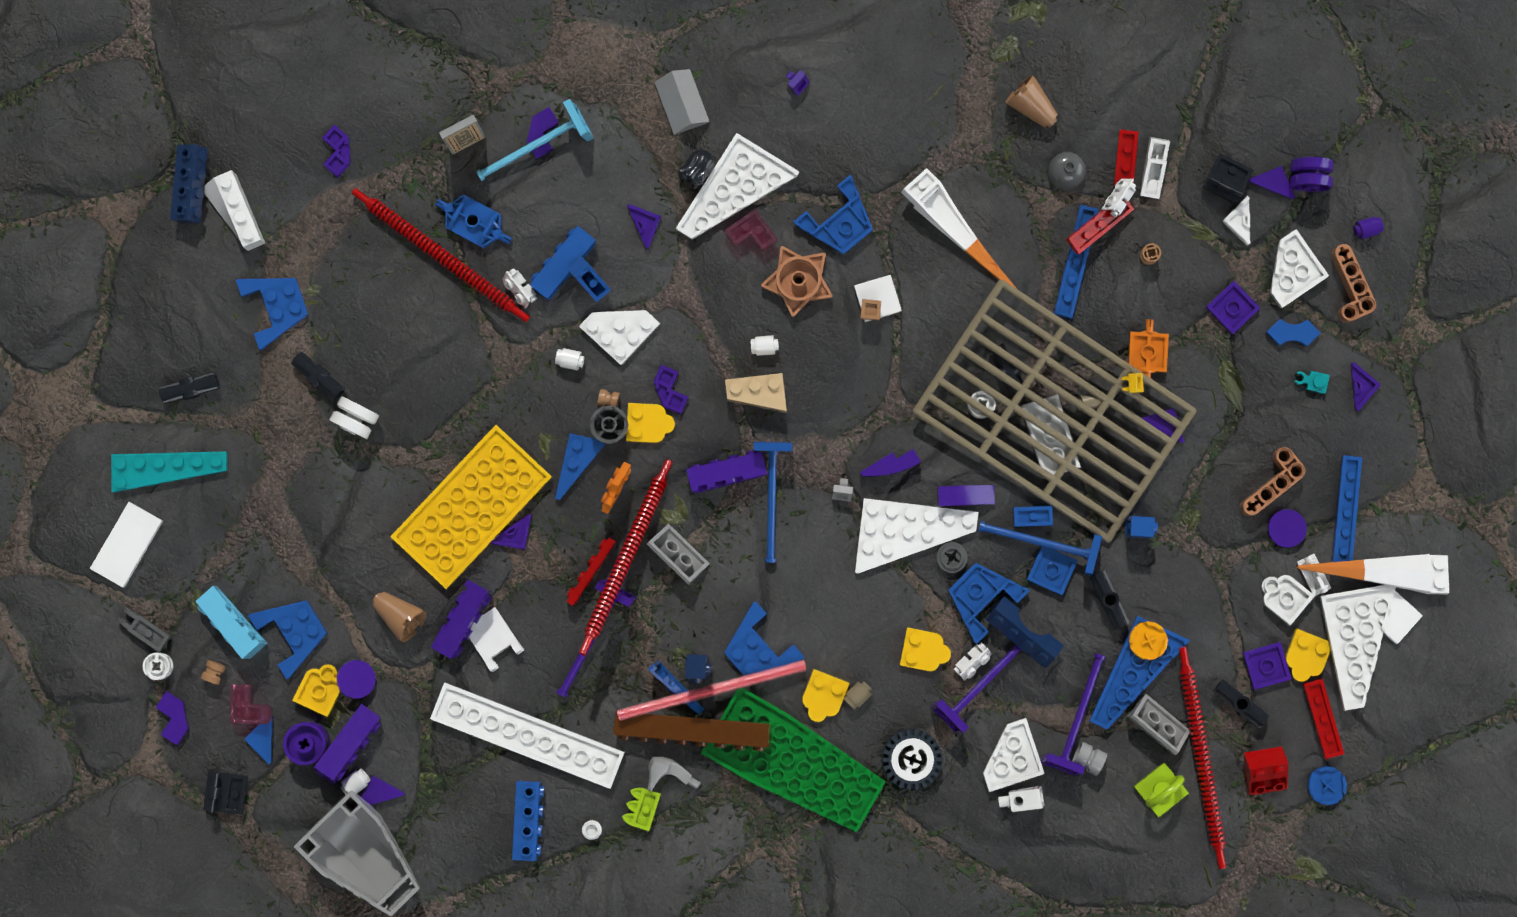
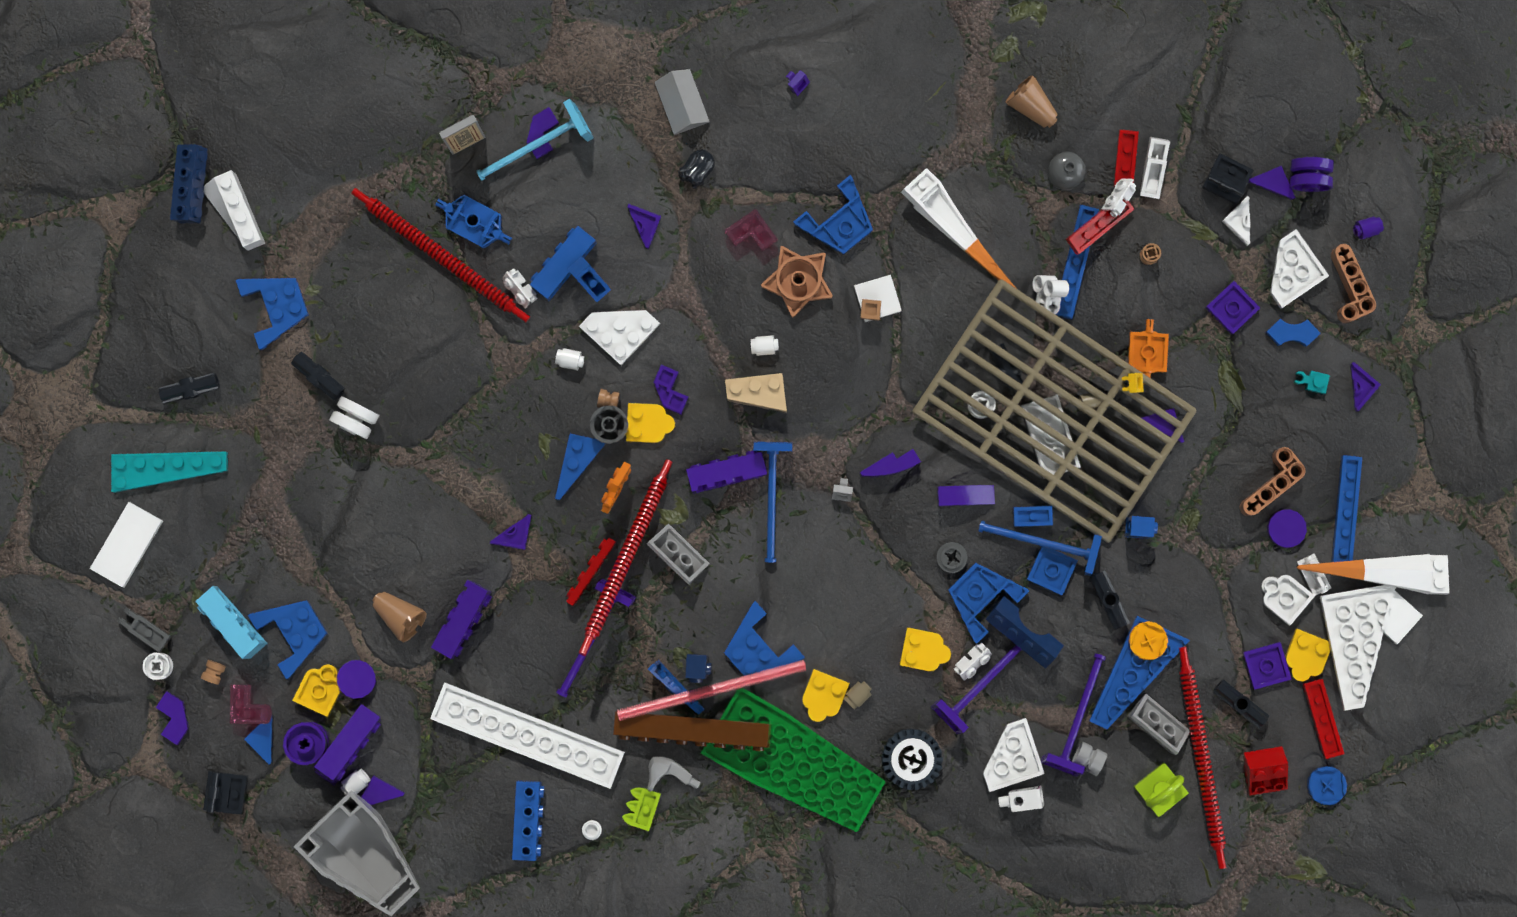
dark purple tile [322,124,351,178] -> none
yellow plate [390,425,552,589] -> none
white flag [470,607,524,672] -> none
white wing [676,133,799,239] -> none
white wing [855,498,978,573] -> none
none -> white piece [1033,275,1069,314]

